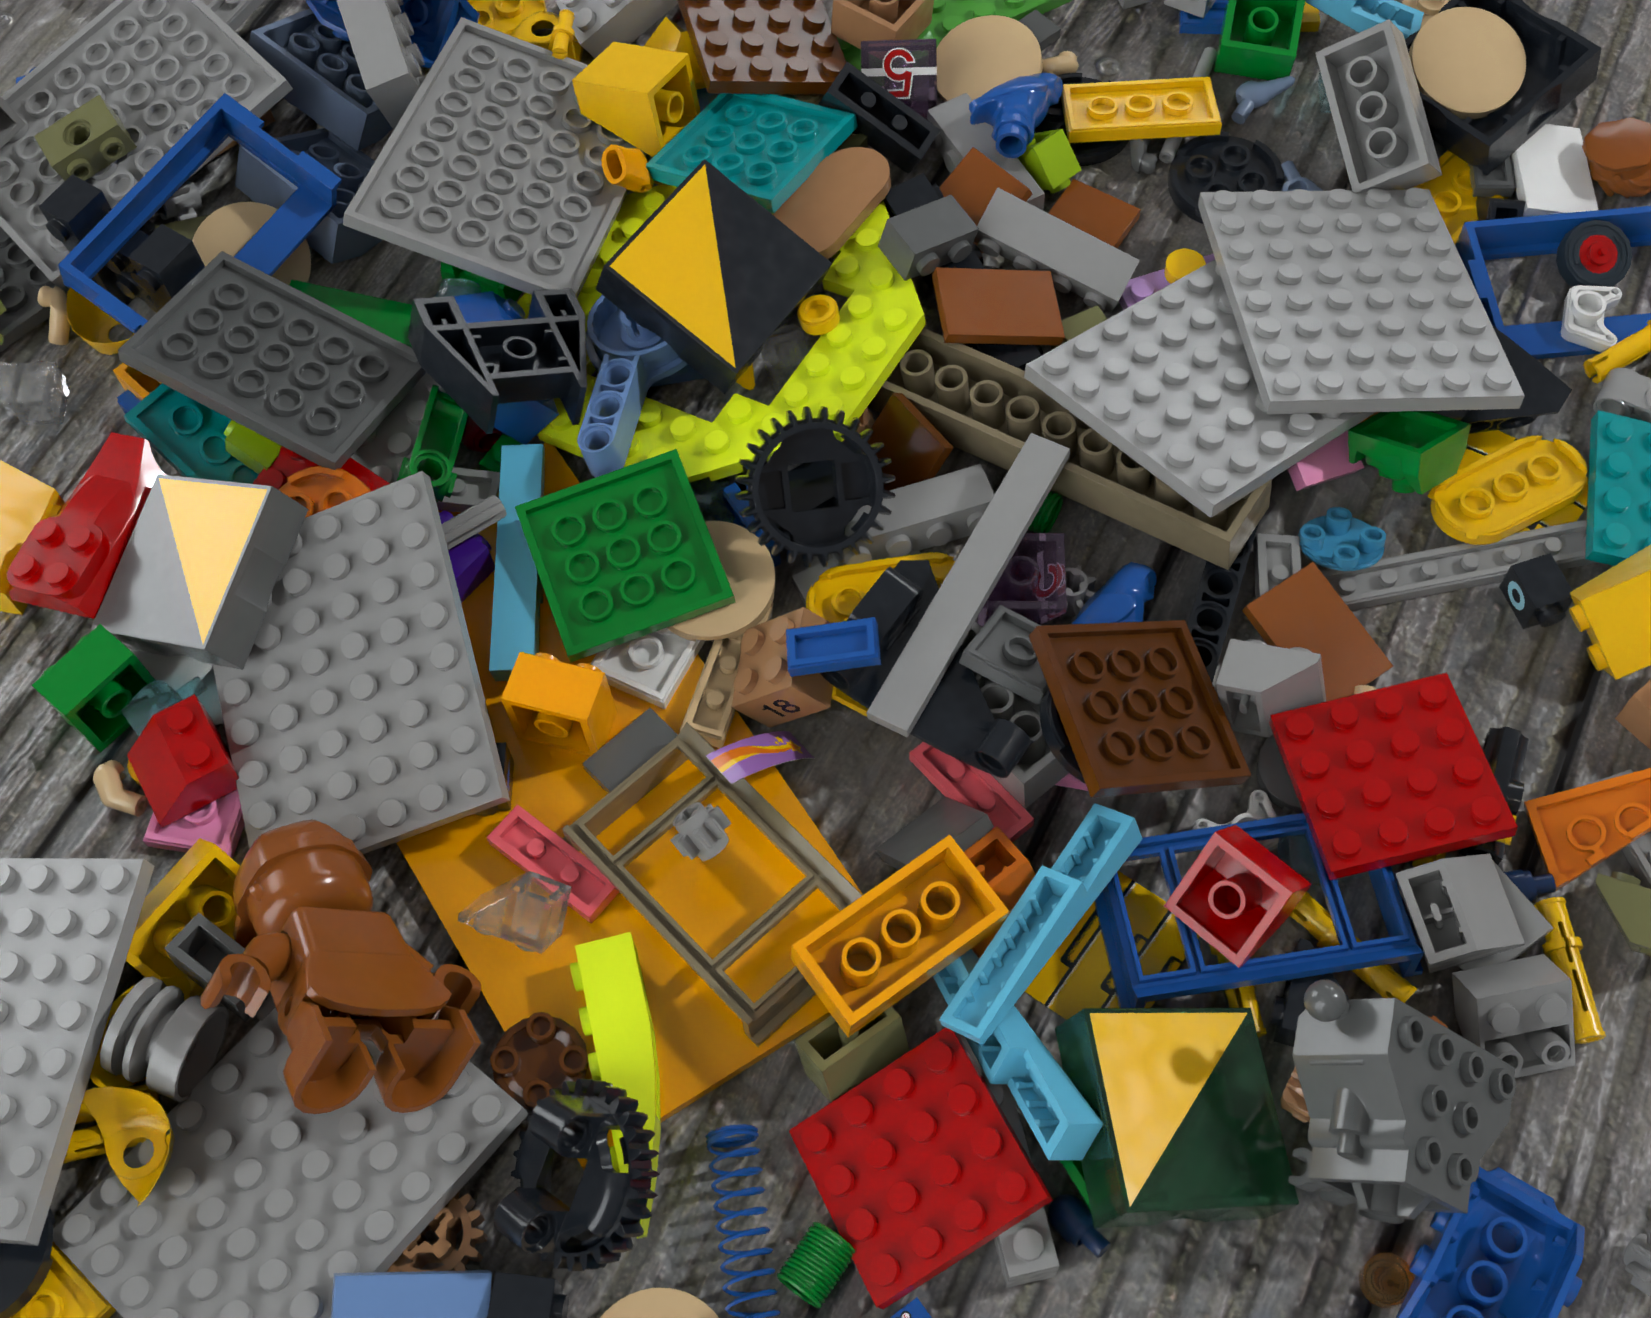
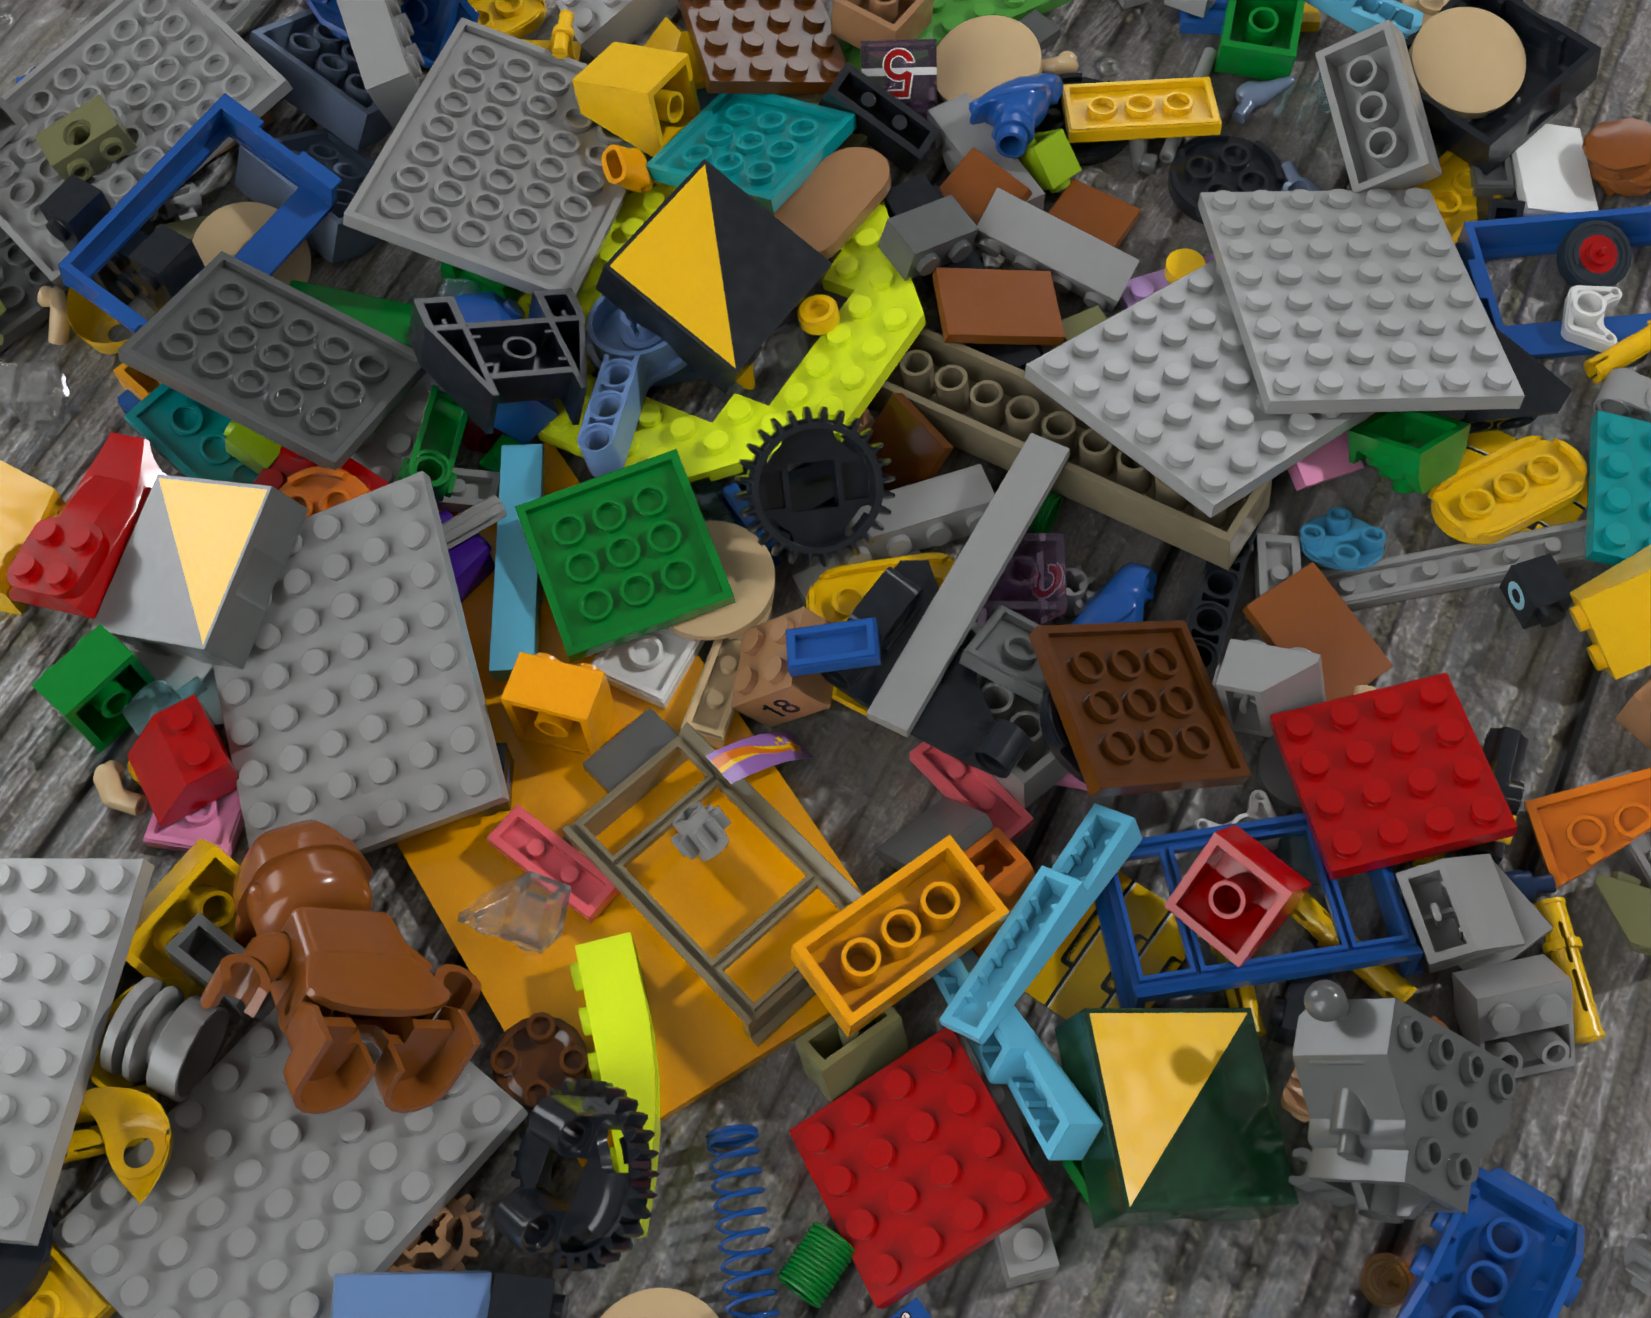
yellow piece [510,11,579,44] -> none
dark blue cylinder [1048,1194,1111,1258] -> none

